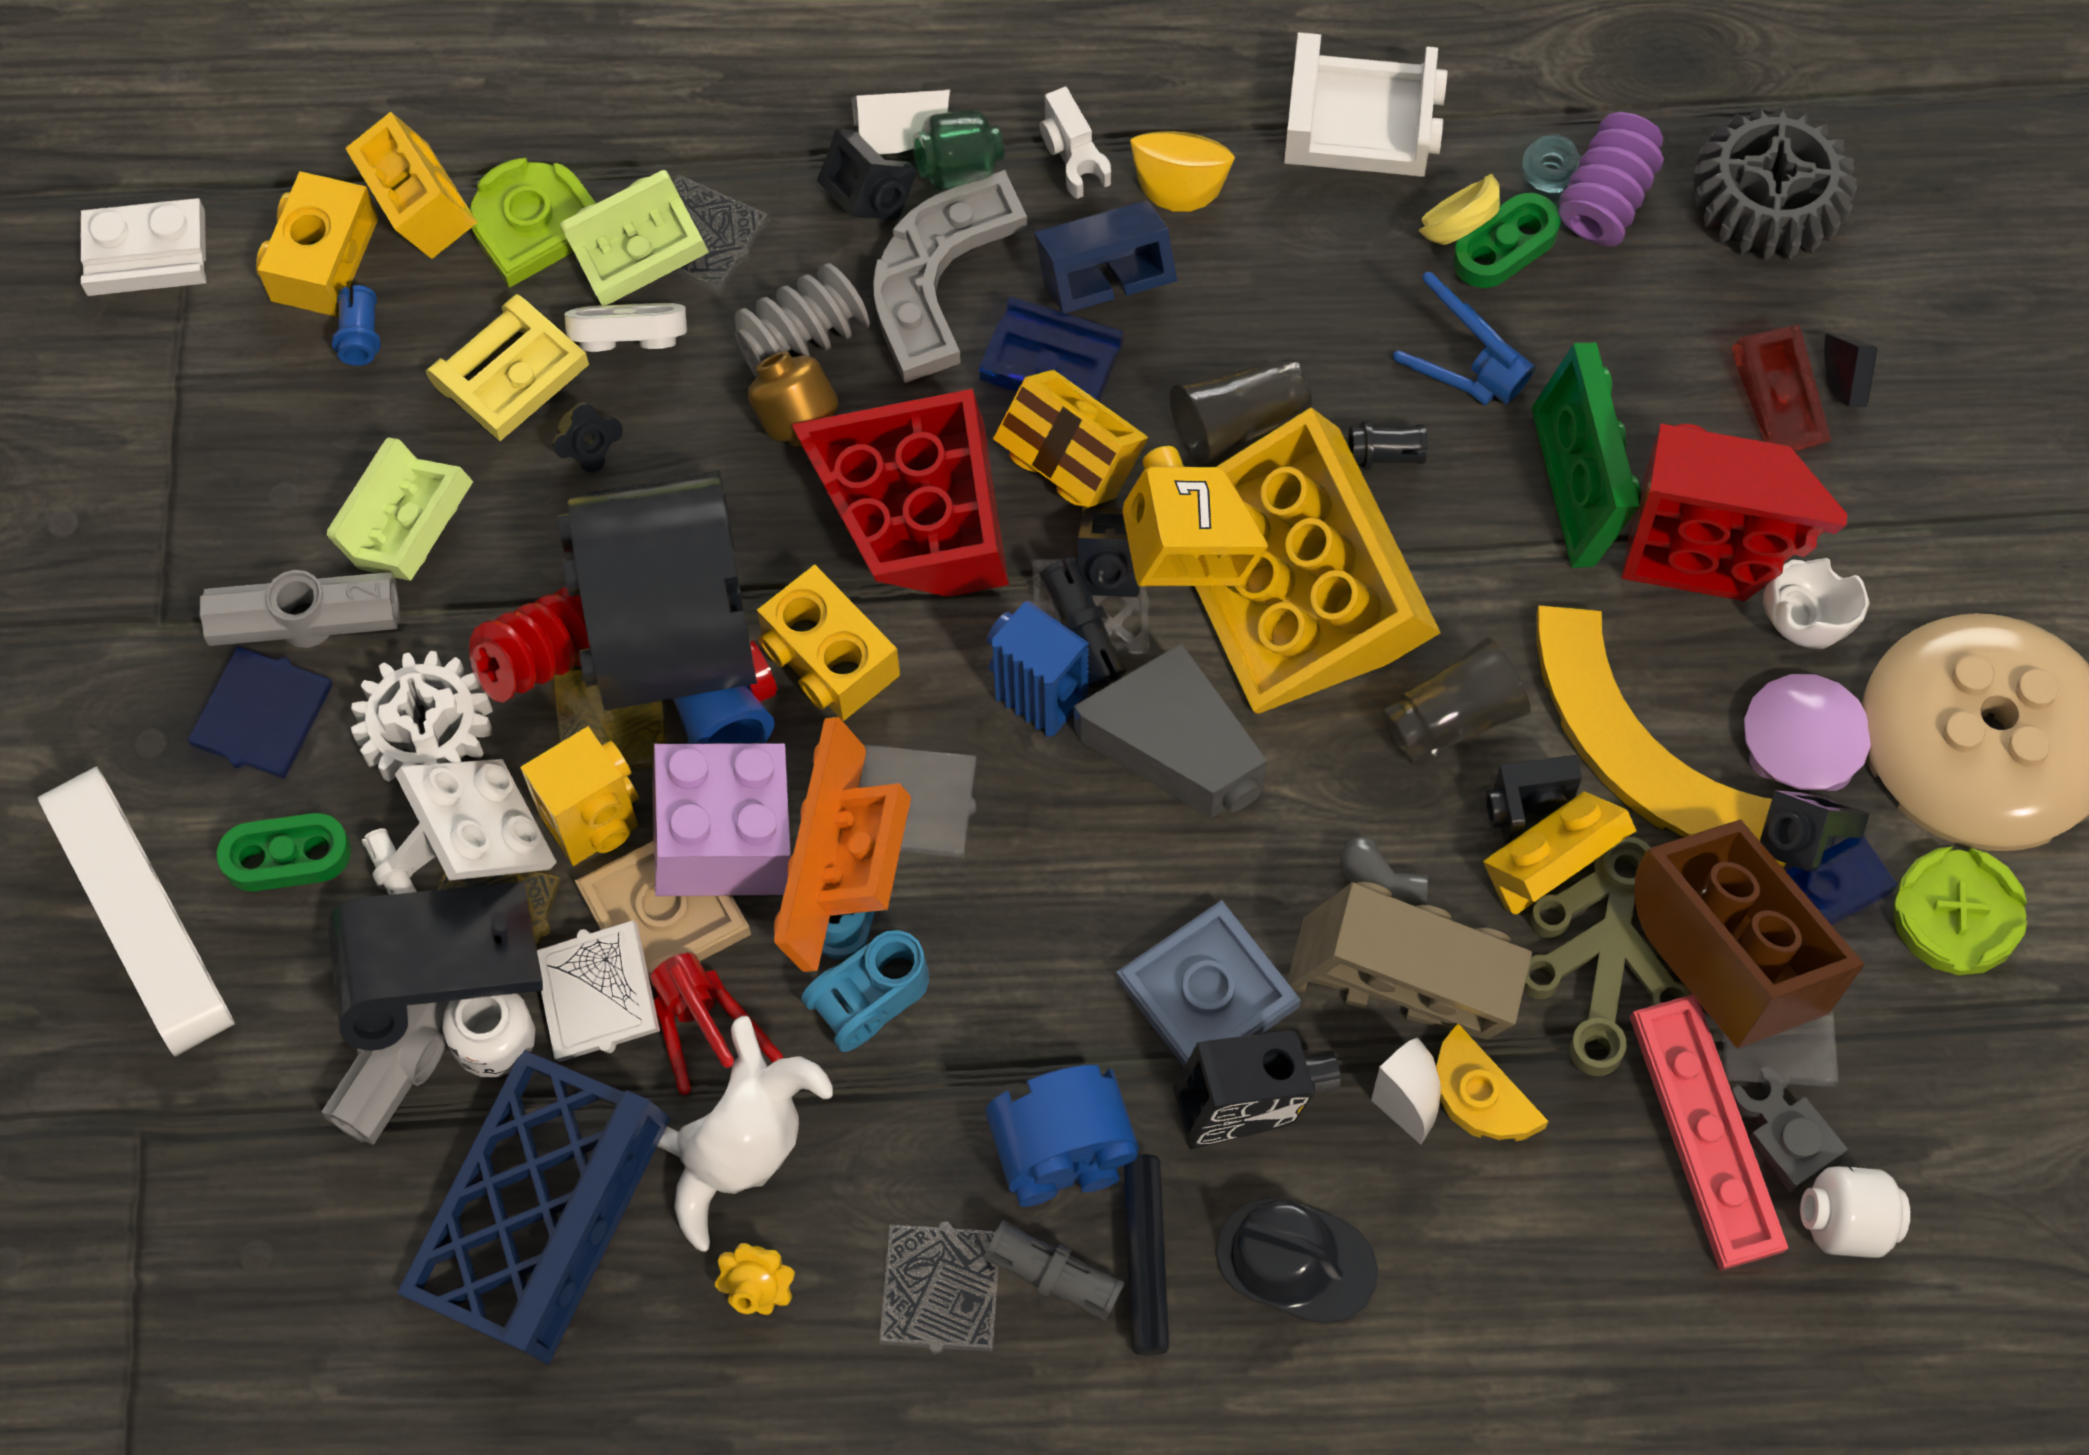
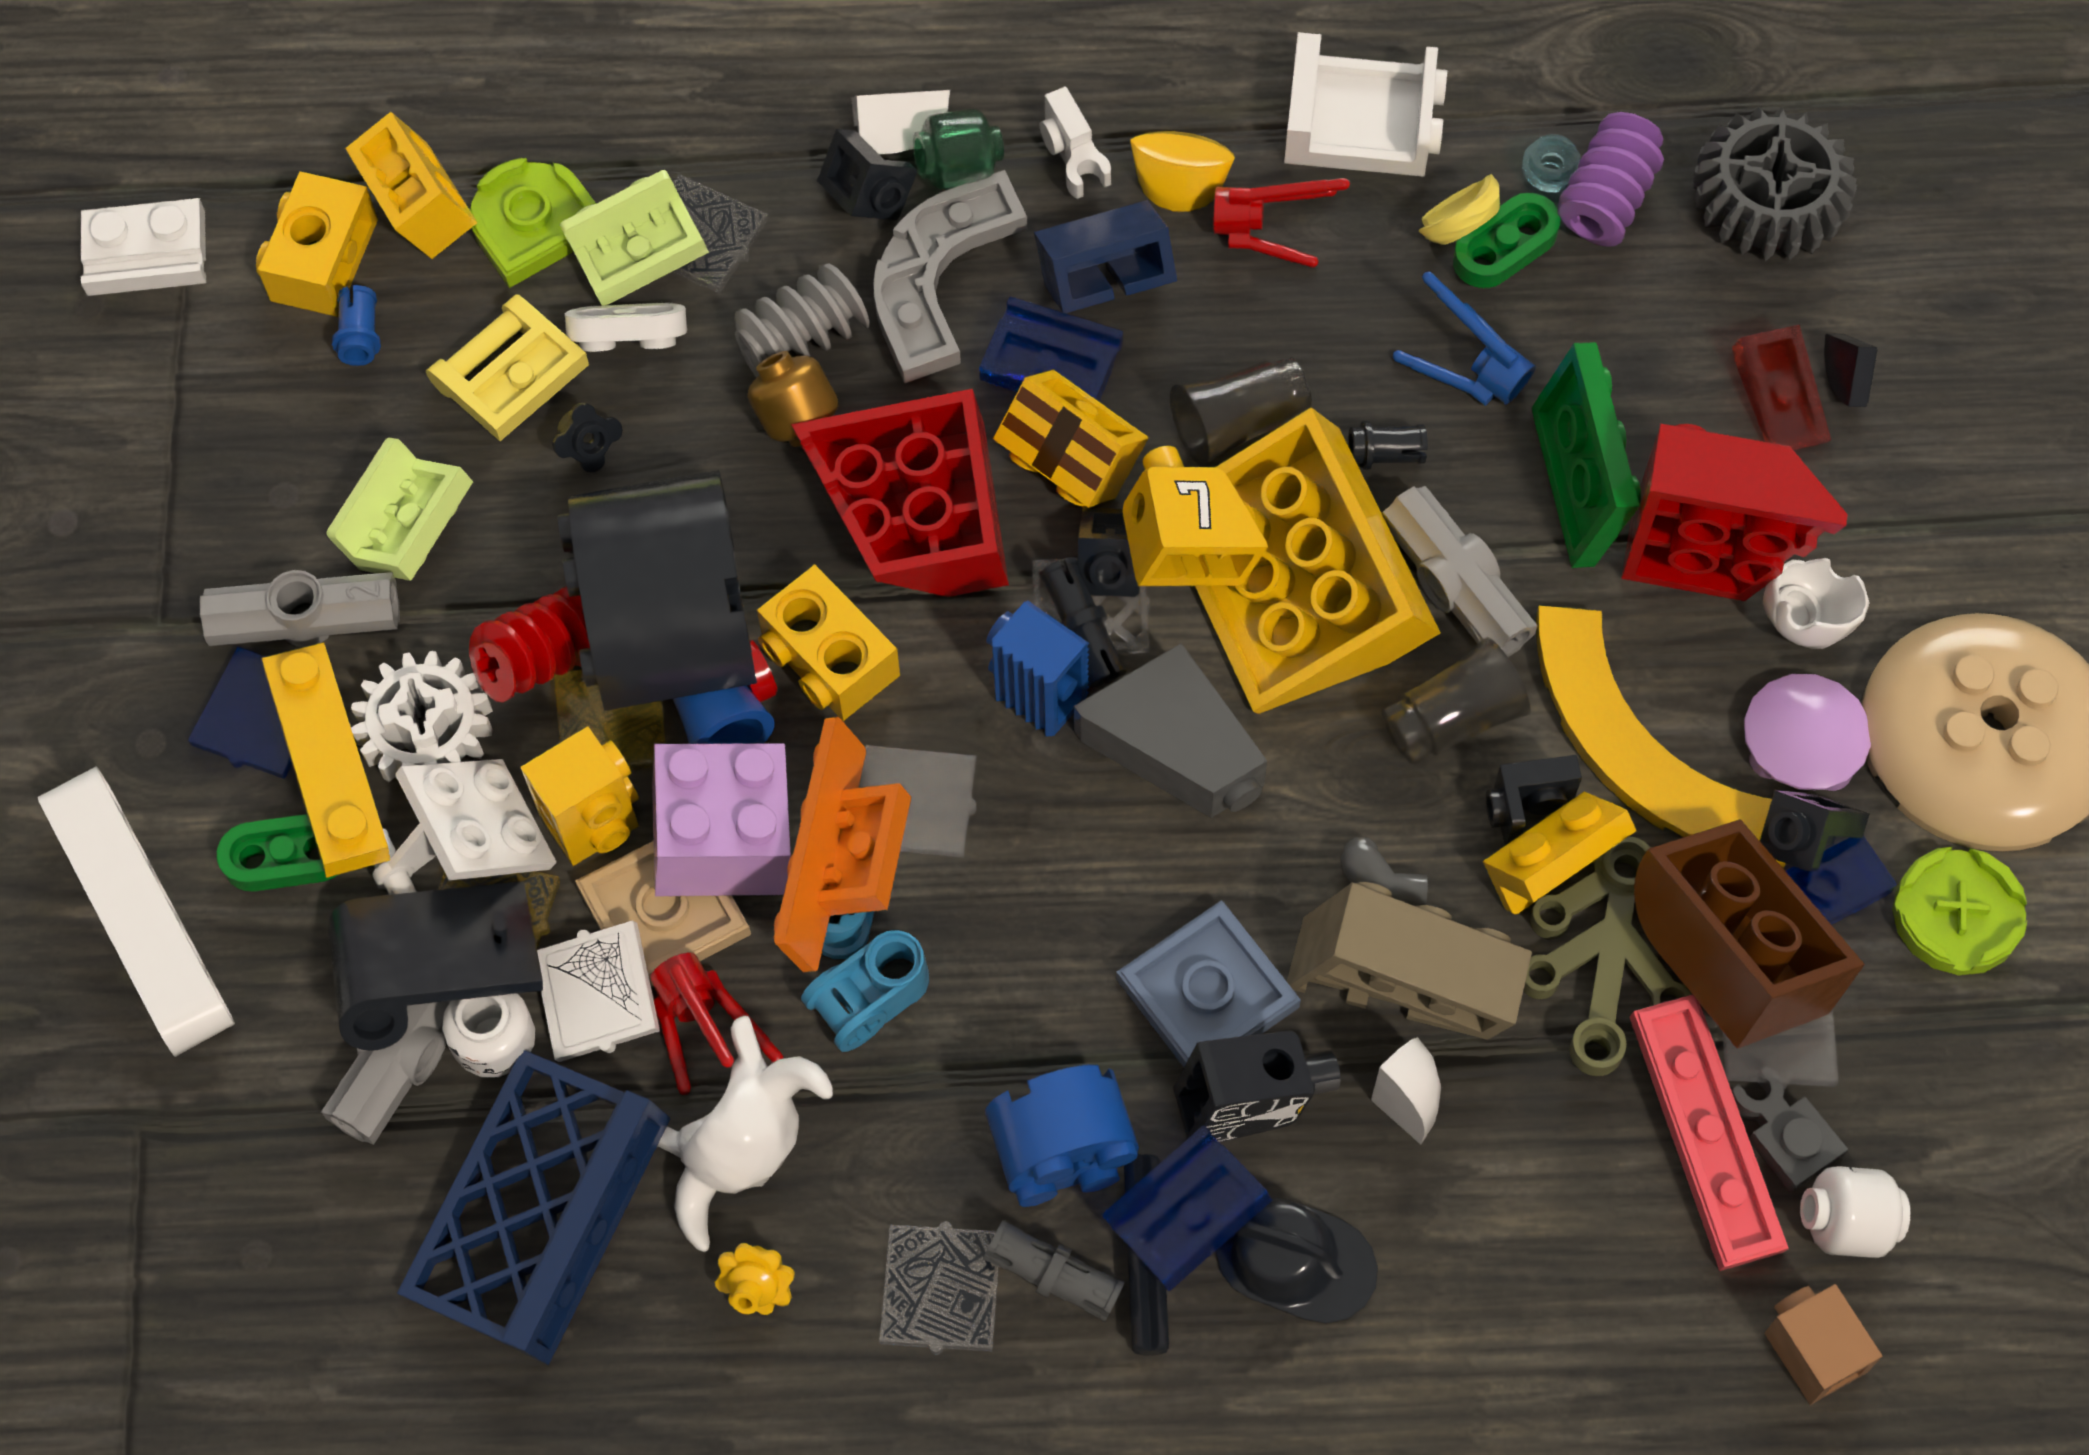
yellow plate [1436,1024,1549,1141] -> none
none -> yellow plate [262,642,390,878]
none -> clear blue plate [1102,1125,1272,1292]
none -> red plant [1214,178,1350,268]
none -> light grey piece [1382,486,1538,661]
none -> medium nougat brick [1764,1284,1883,1405]

